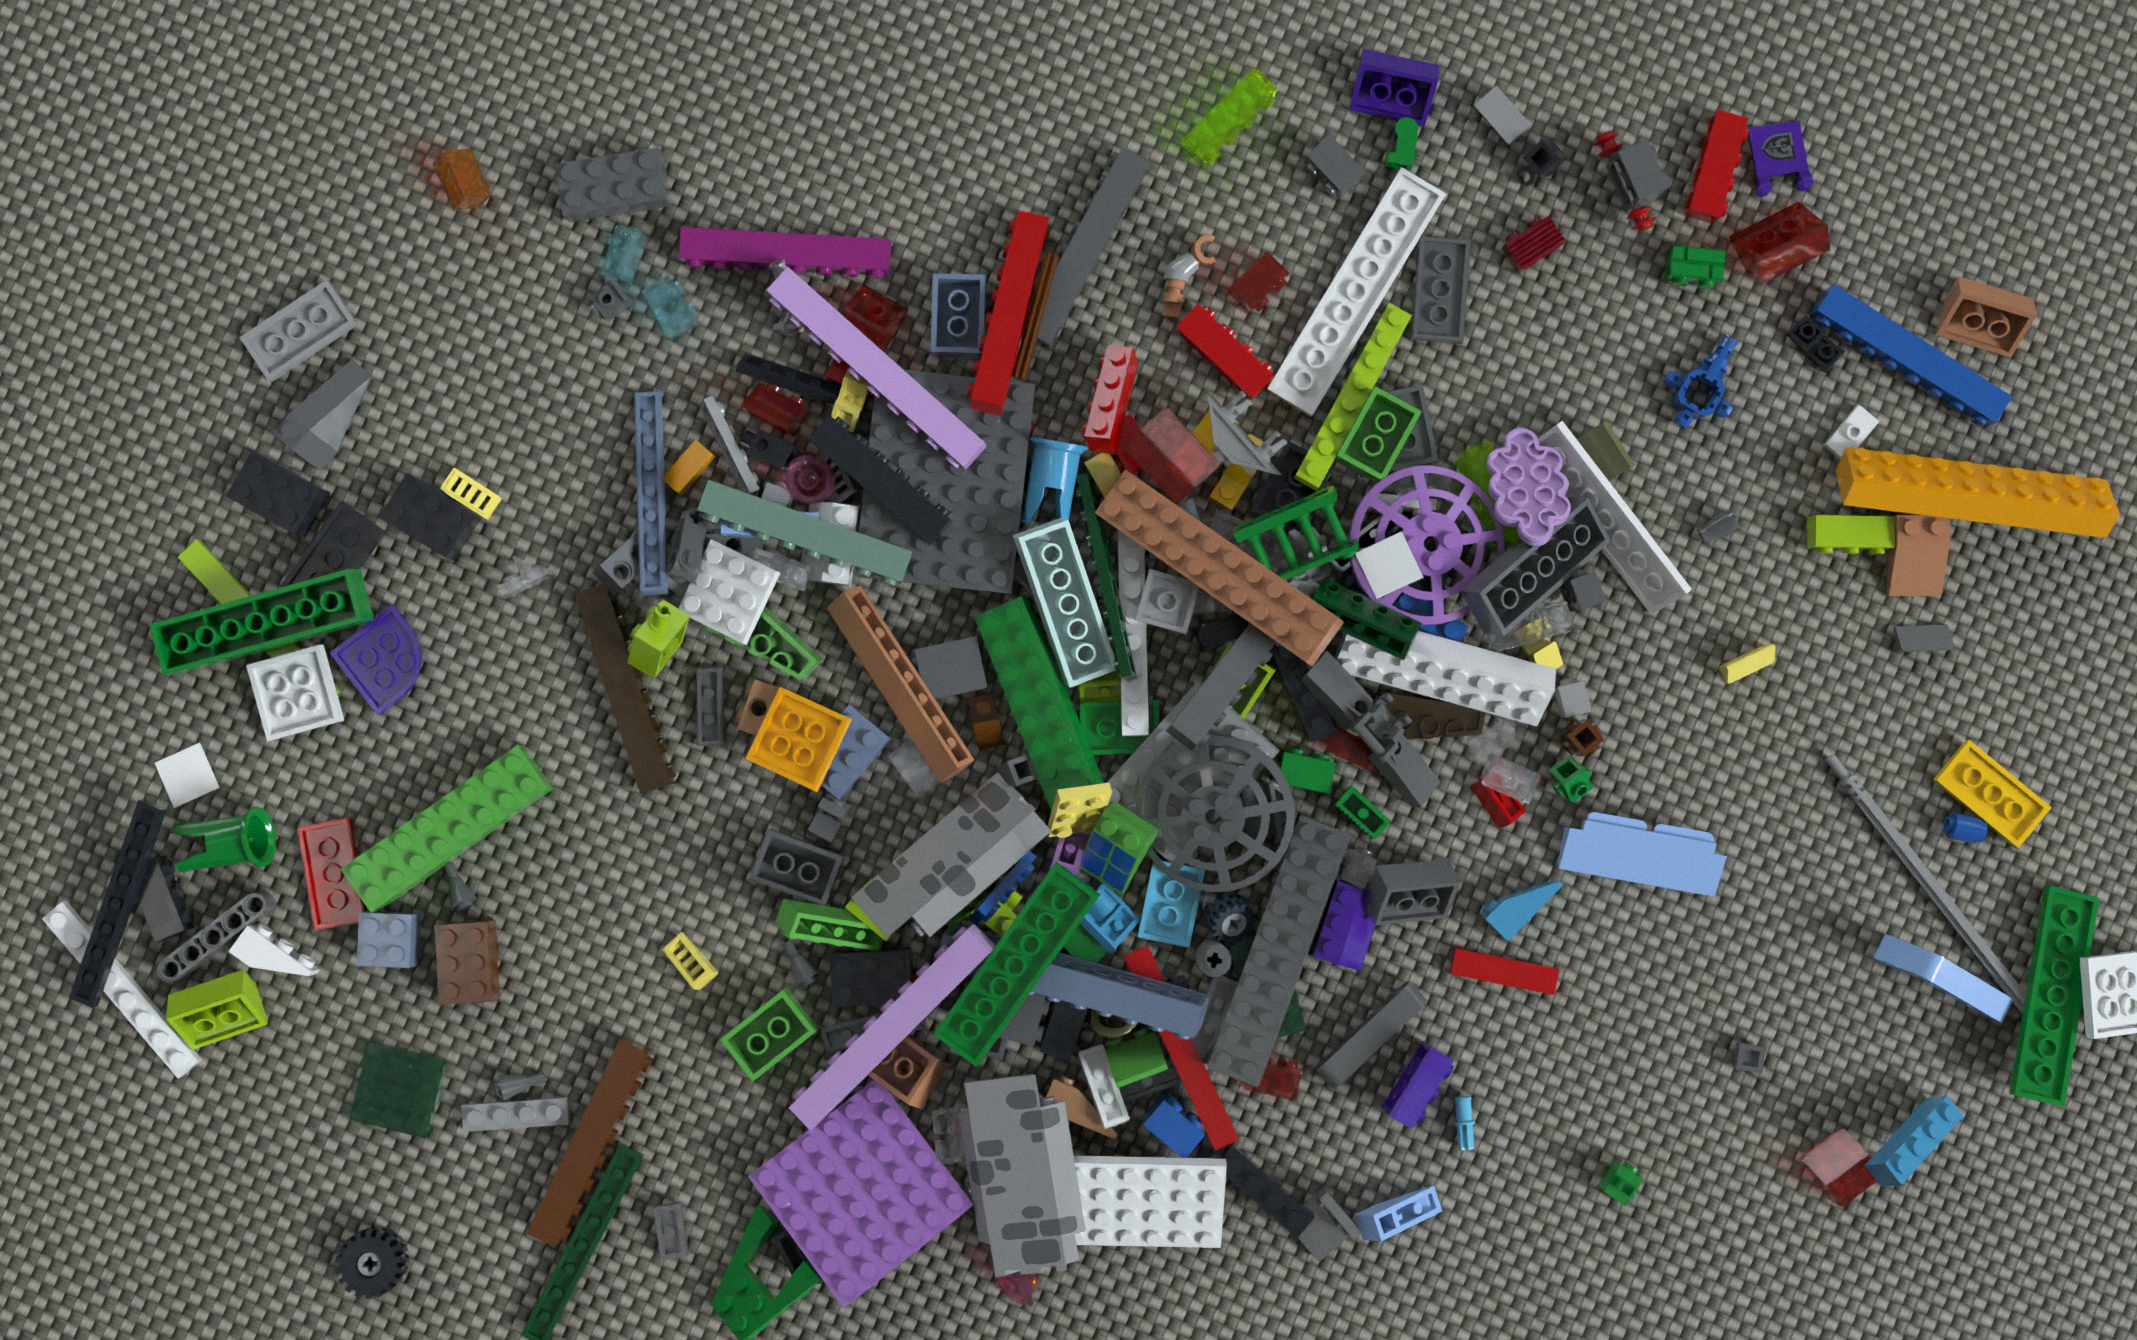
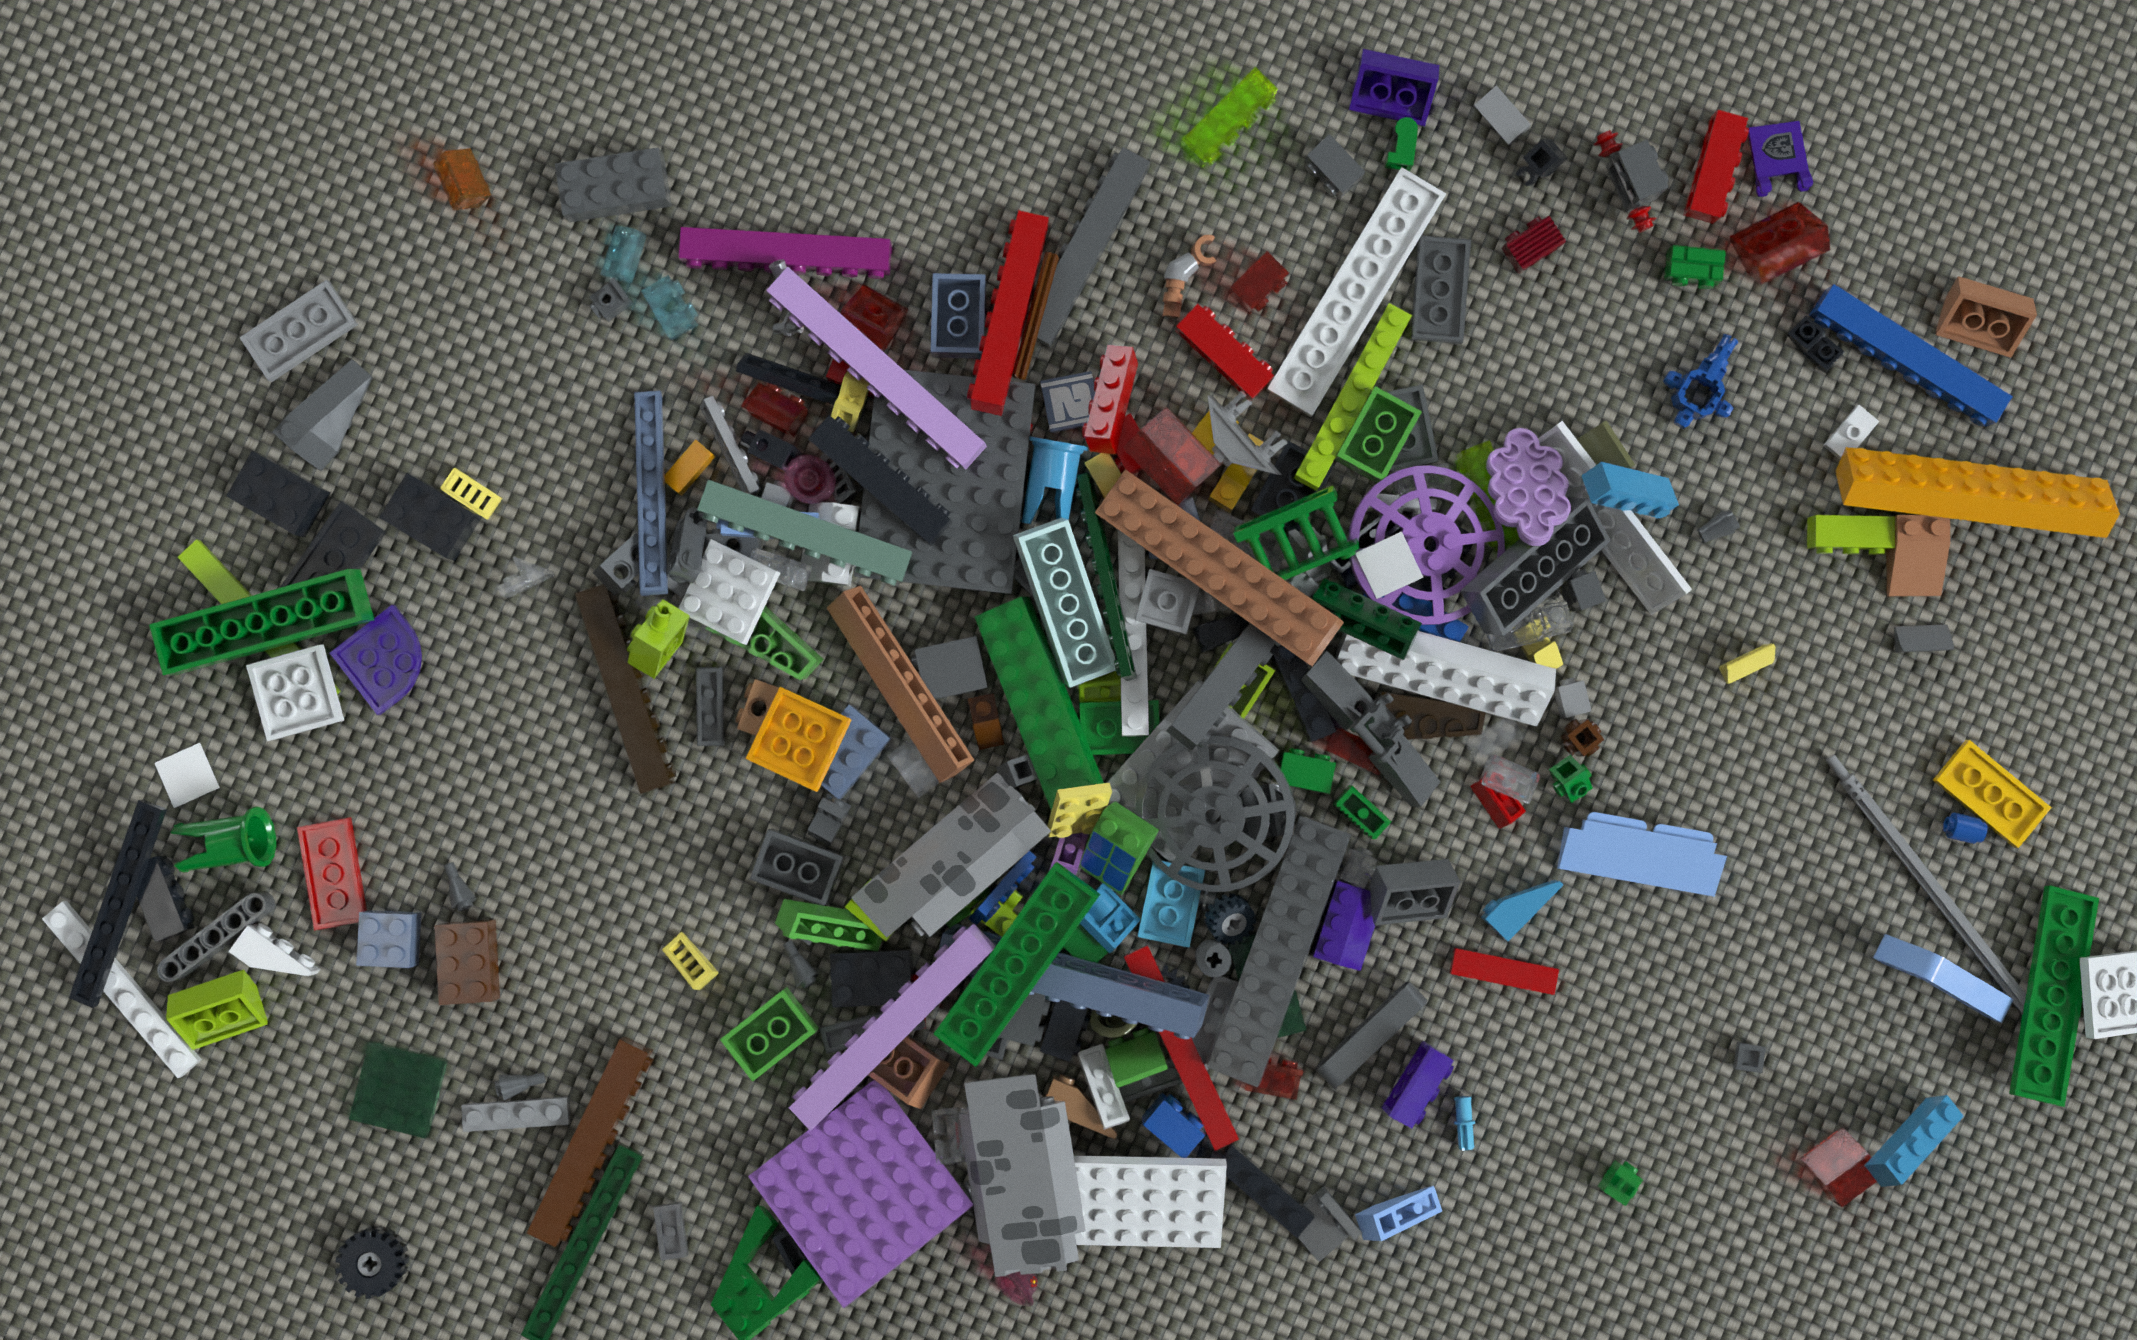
bright green brick [341,745,554,912] -> none
none -> tile [1040,371,1095,433]
none -> dark azure brick [1582,462,1679,518]

